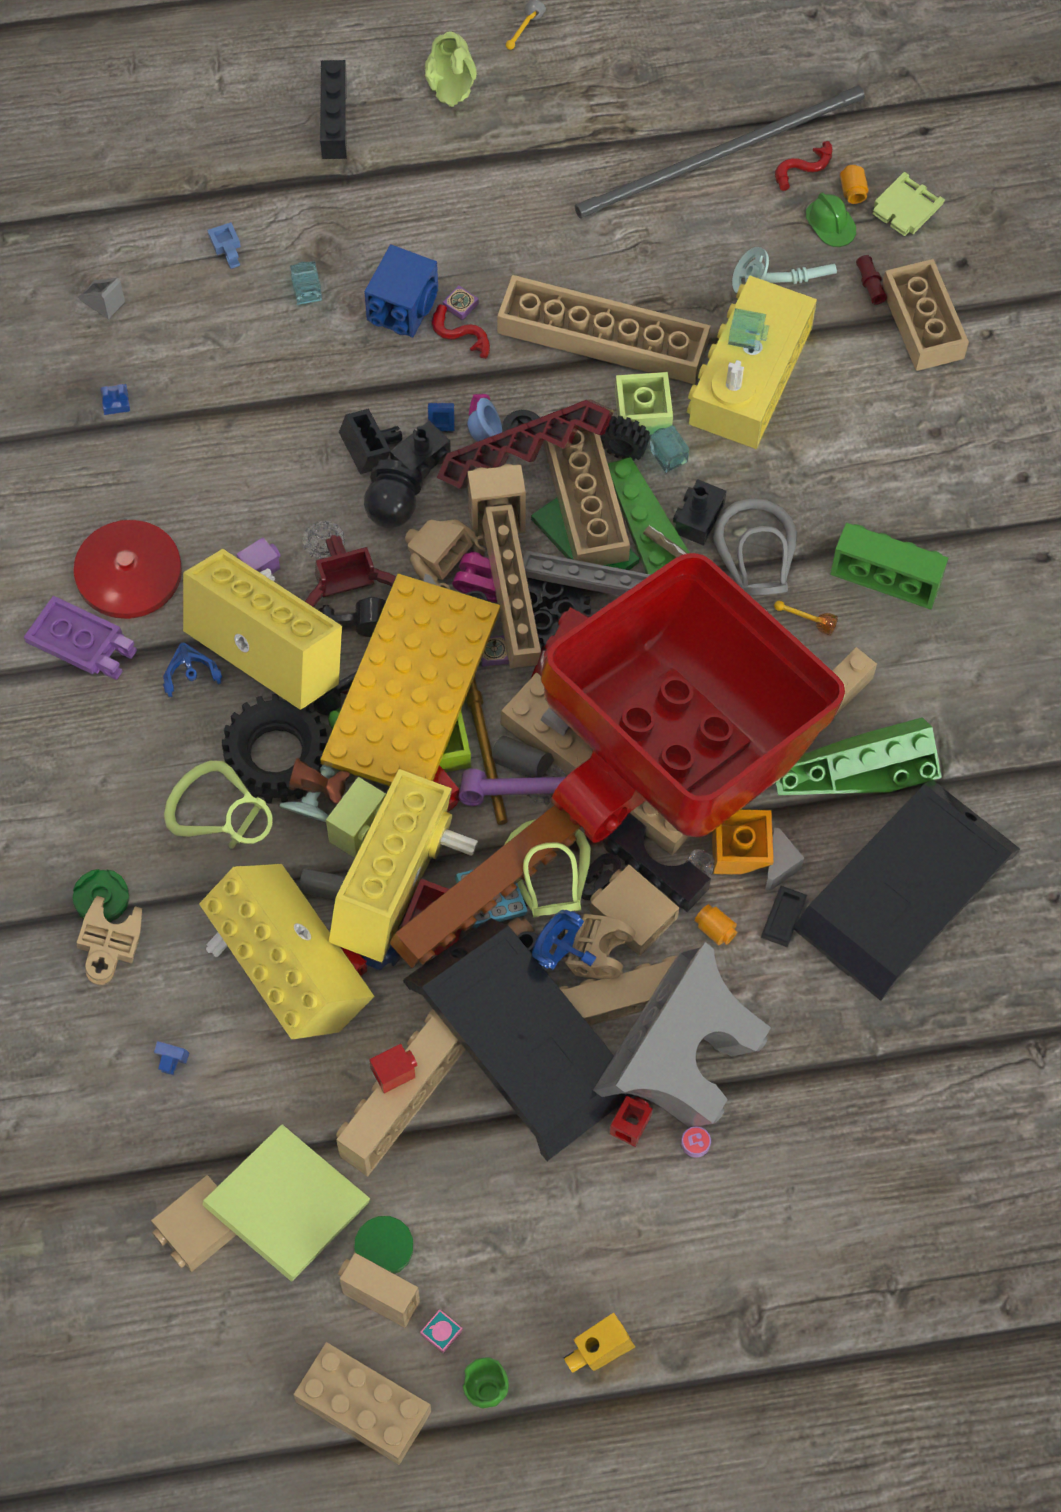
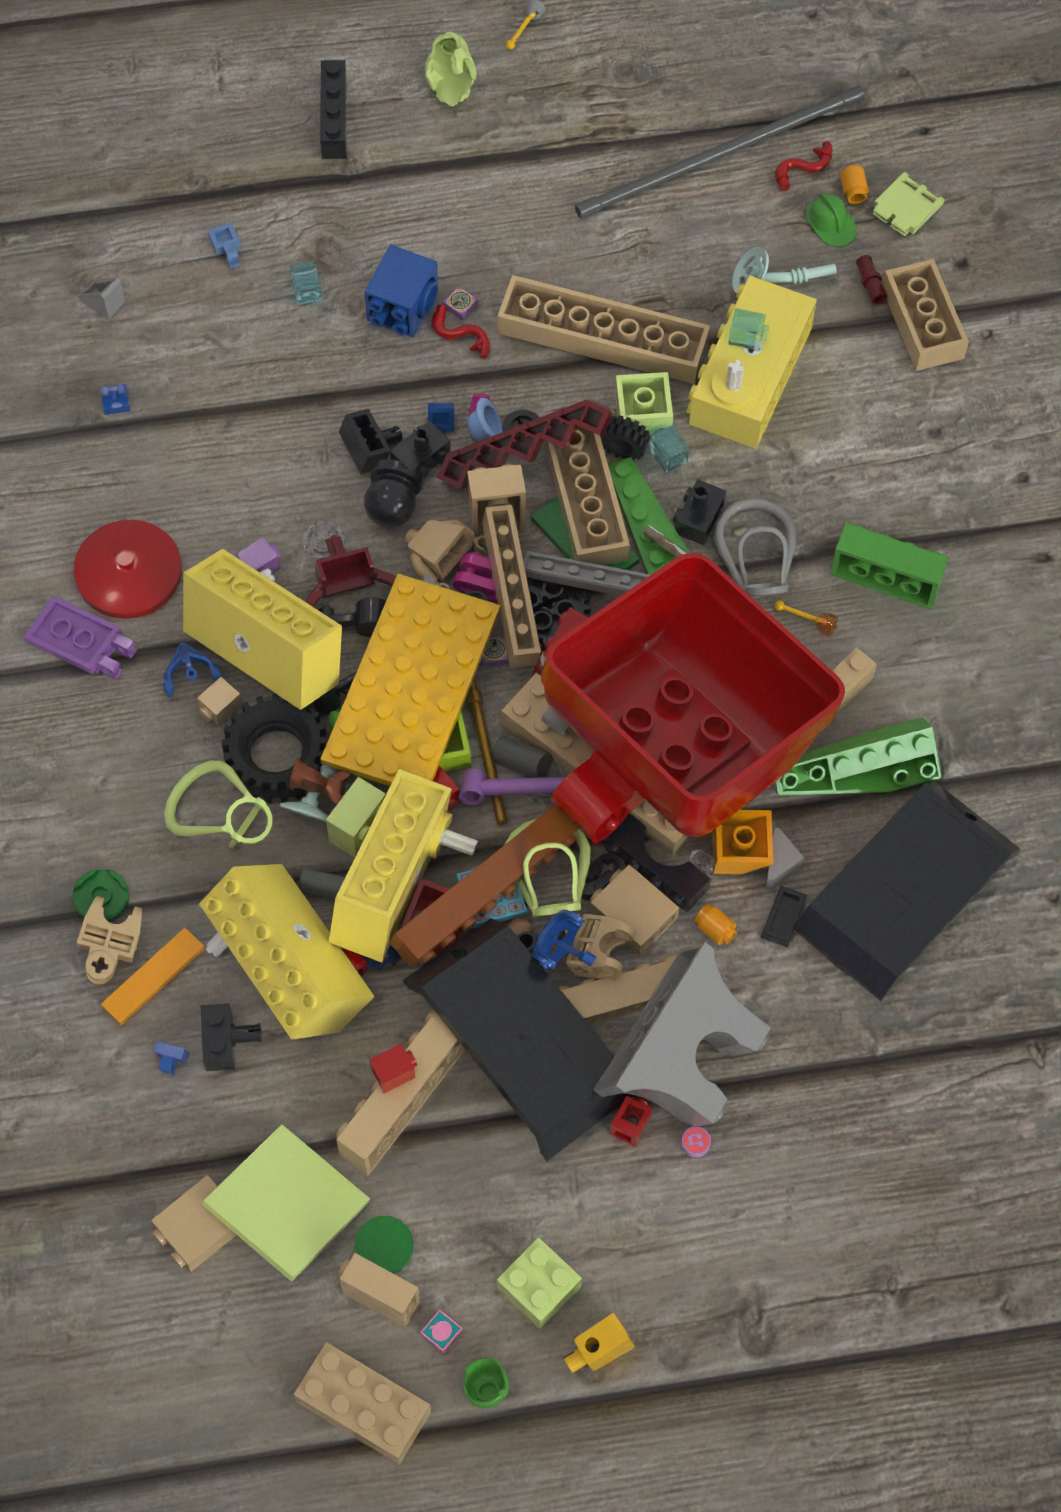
none -> light orange tile [101,927,205,1026]
none -> tan brick [197,677,242,727]
none -> black brick [200,1003,262,1072]
none -> yellowish green brick [497,1237,582,1329]

